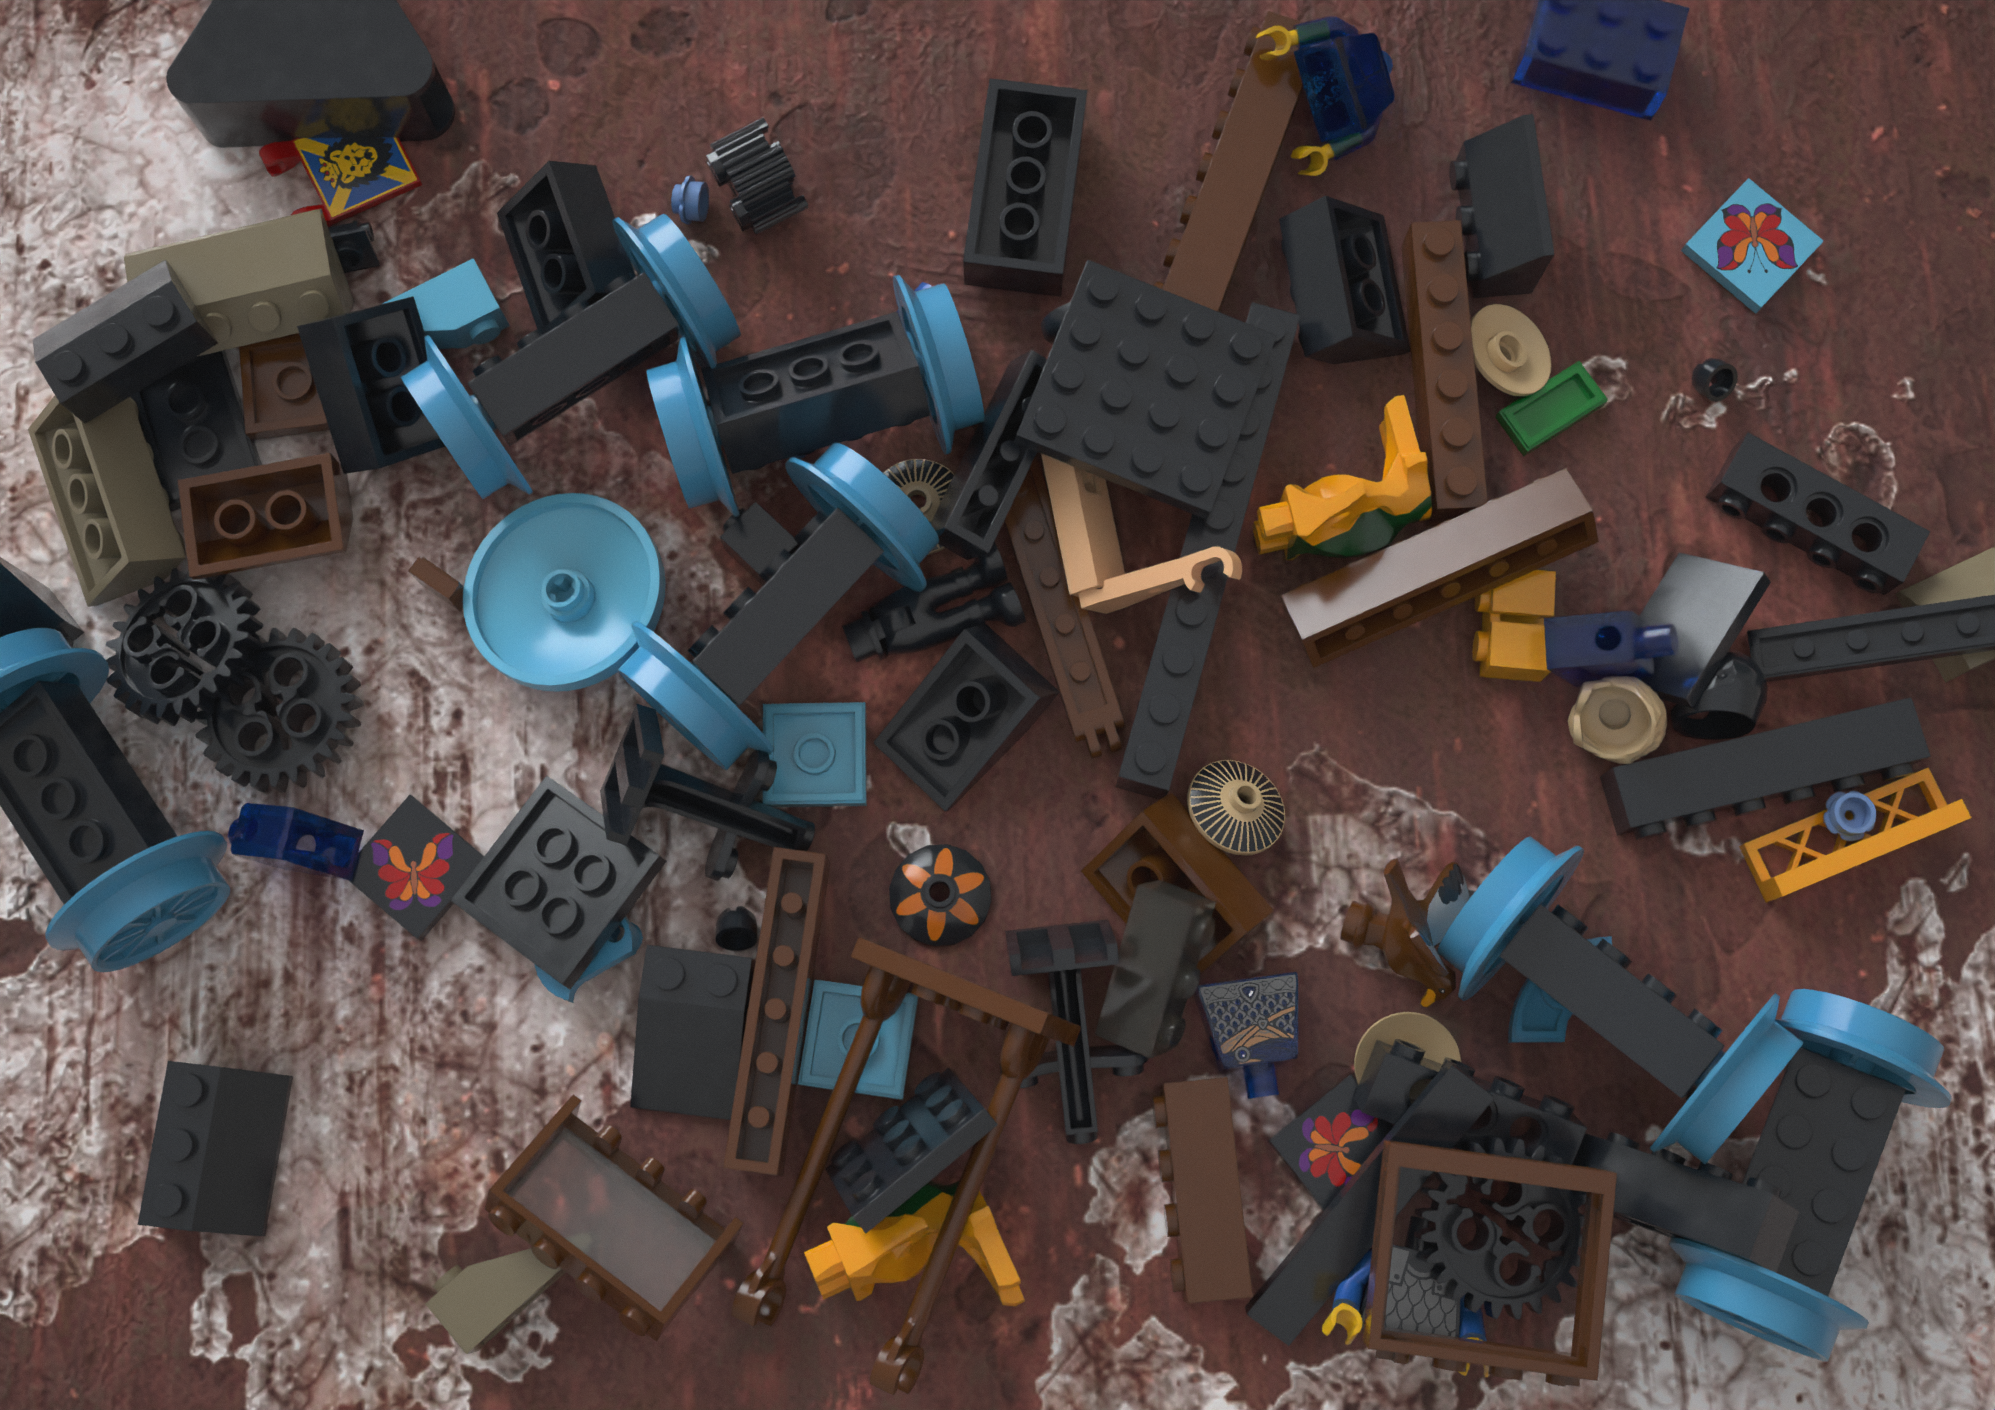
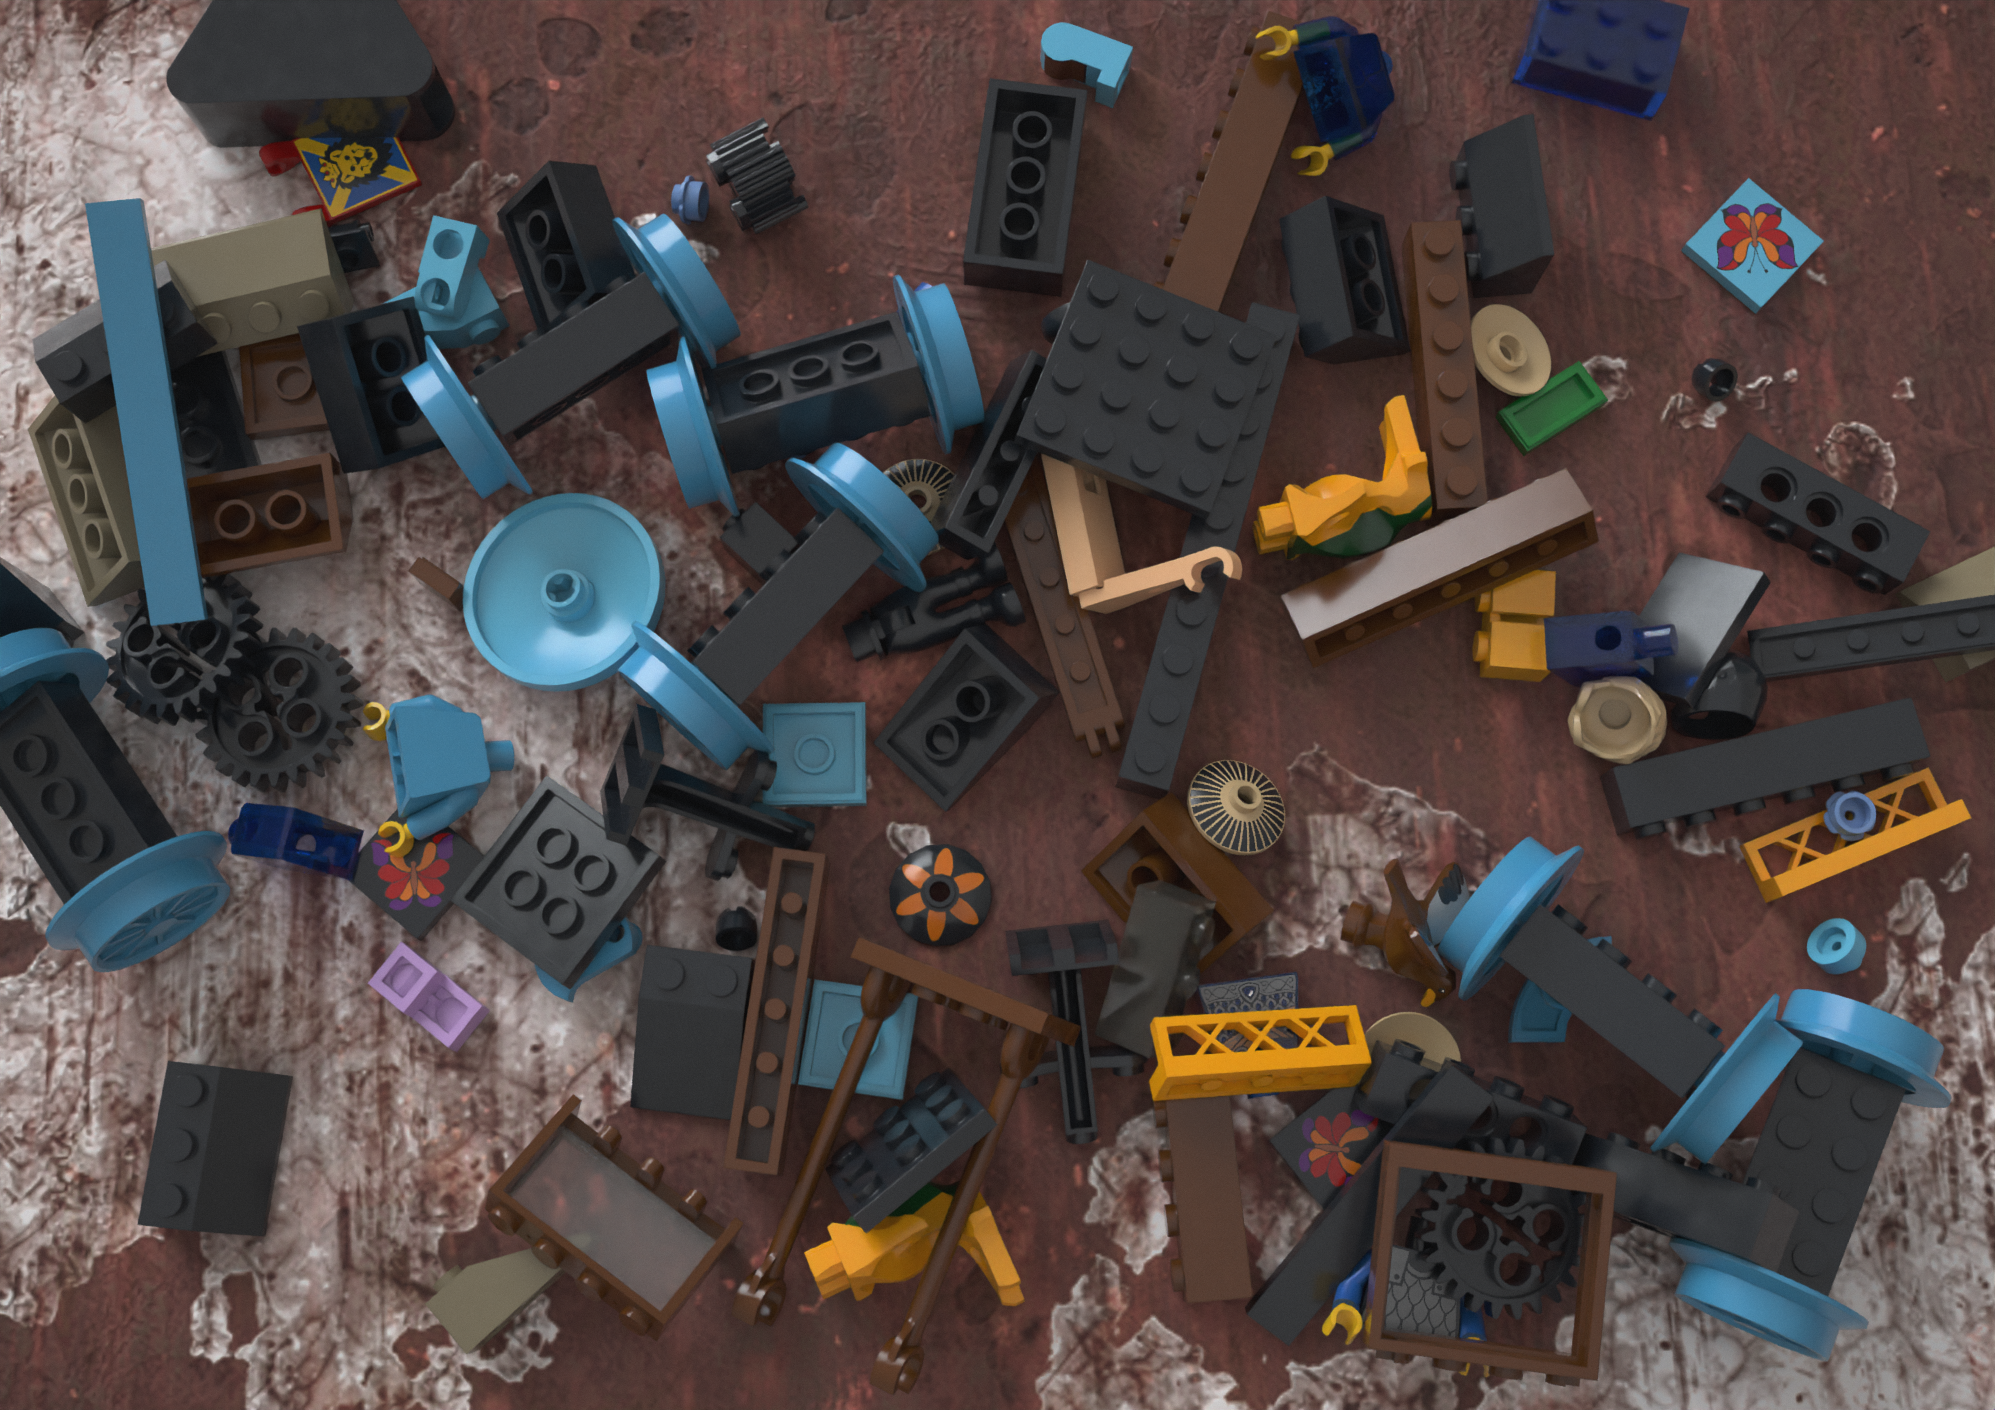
none -> dark azure tile [85,198,208,626]
none -> dark azure torso [362,694,514,857]
none -> lavender slope [368,942,490,1052]
none -> medium azure leg [415,215,490,320]
none -> medium azure leg [1040,22,1133,108]
none -> light orange fence [1149,1005,1372,1101]
none -> medium azure tile [1807,918,1866,974]

